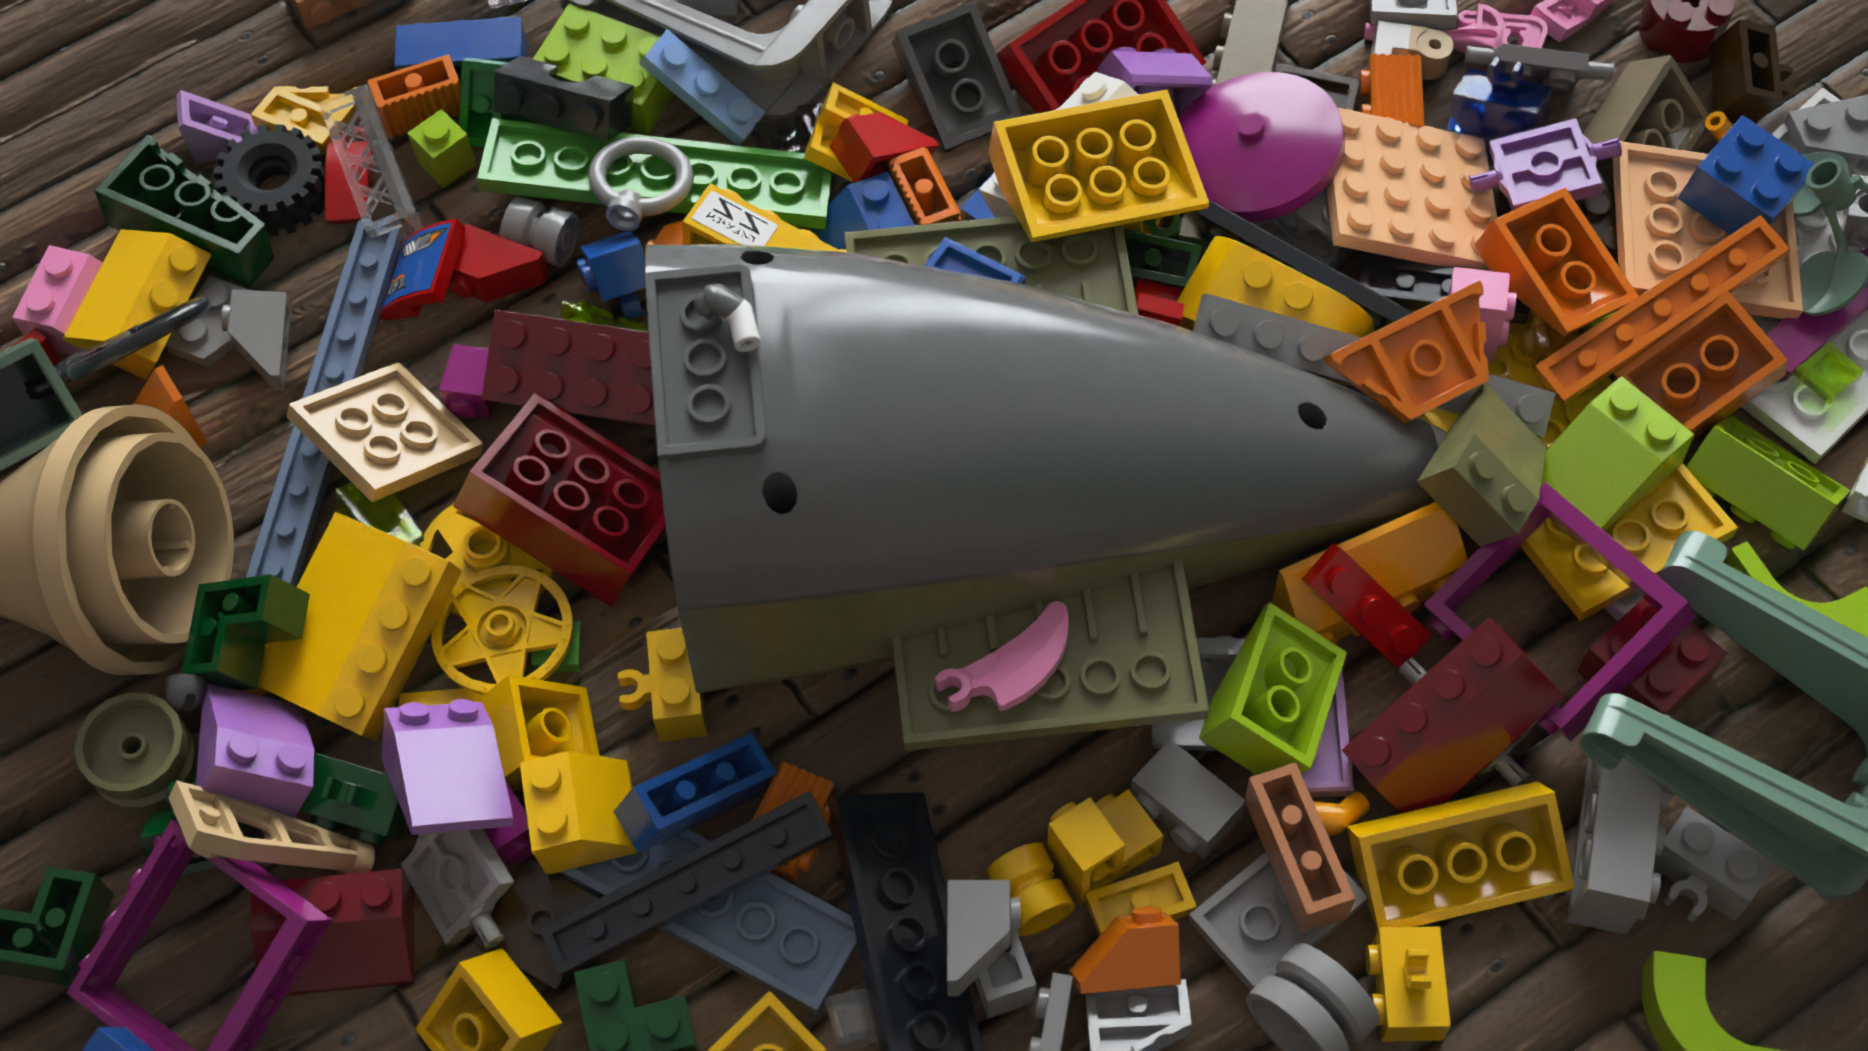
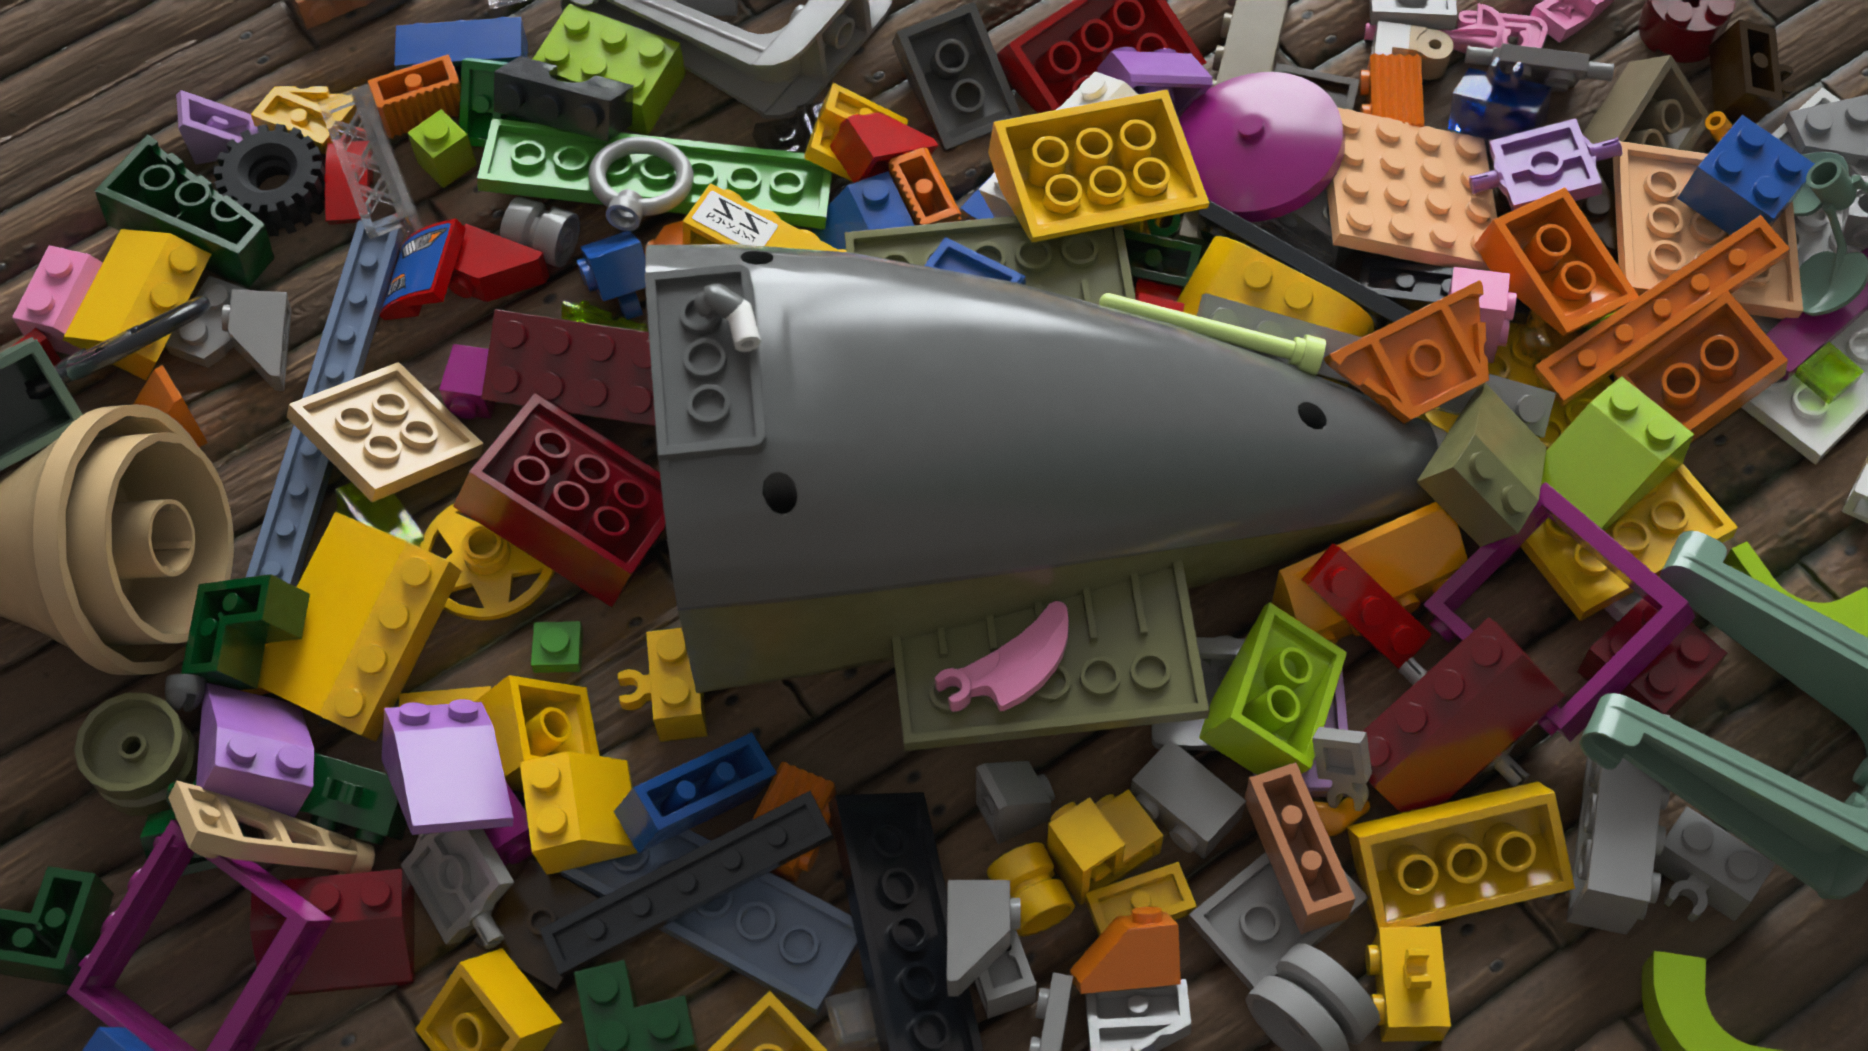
yellow wheel [431,565,574,695] -> none
light blue plate [639,29,765,146] -> none
lime slope [1686,415,1851,550] -> none
none -> light grey slope [976,761,1055,844]
none -> yellowish green piece [1099,293,1326,376]
none -> light grey plate [1312,727,1372,812]

